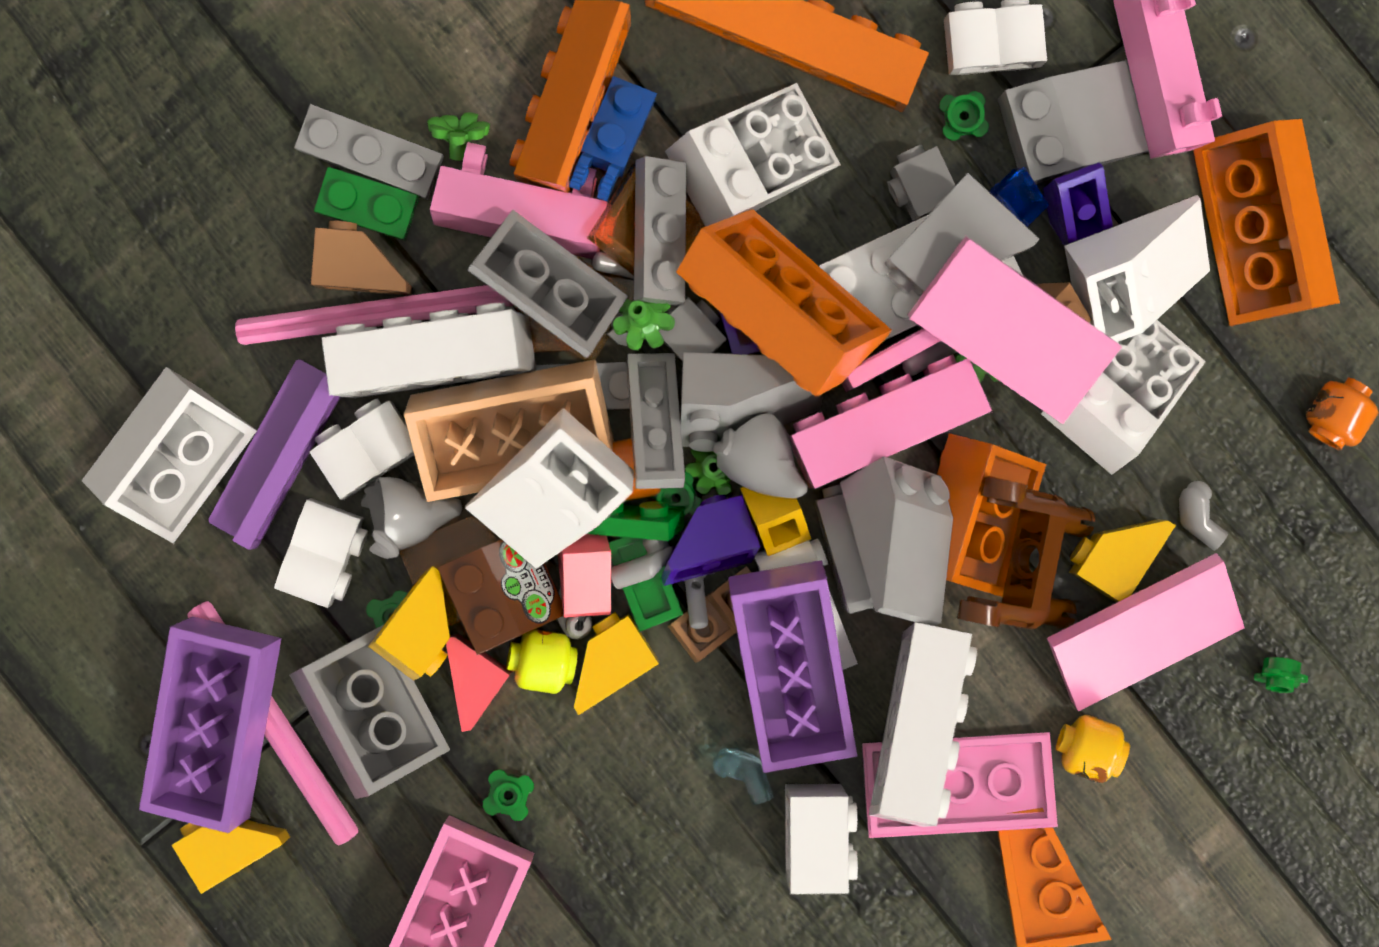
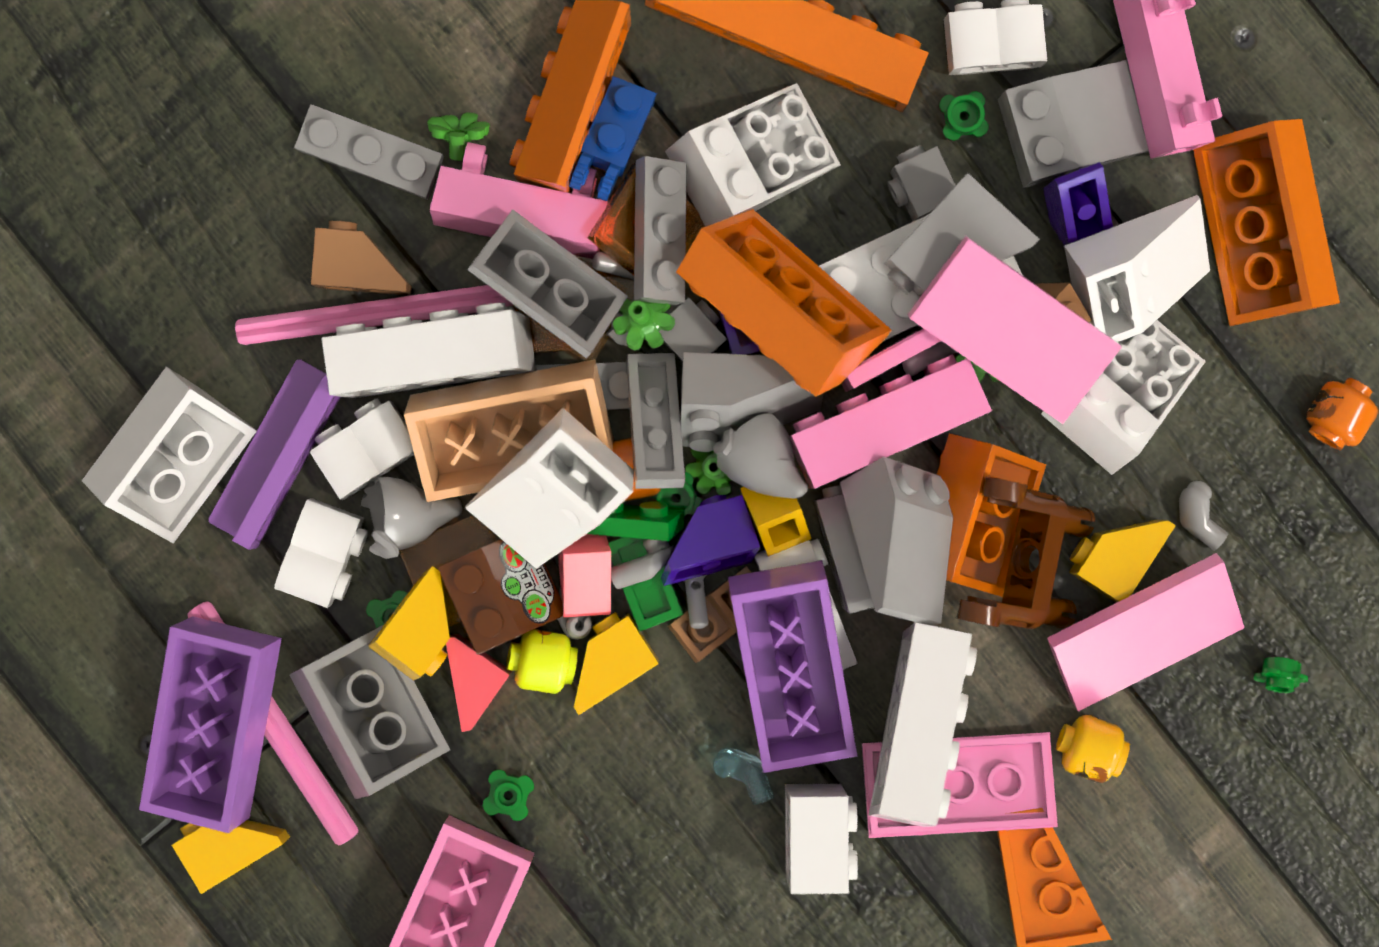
green plate [314,167,419,241] -> none
clear blue tile [988,167,1049,227] -> none

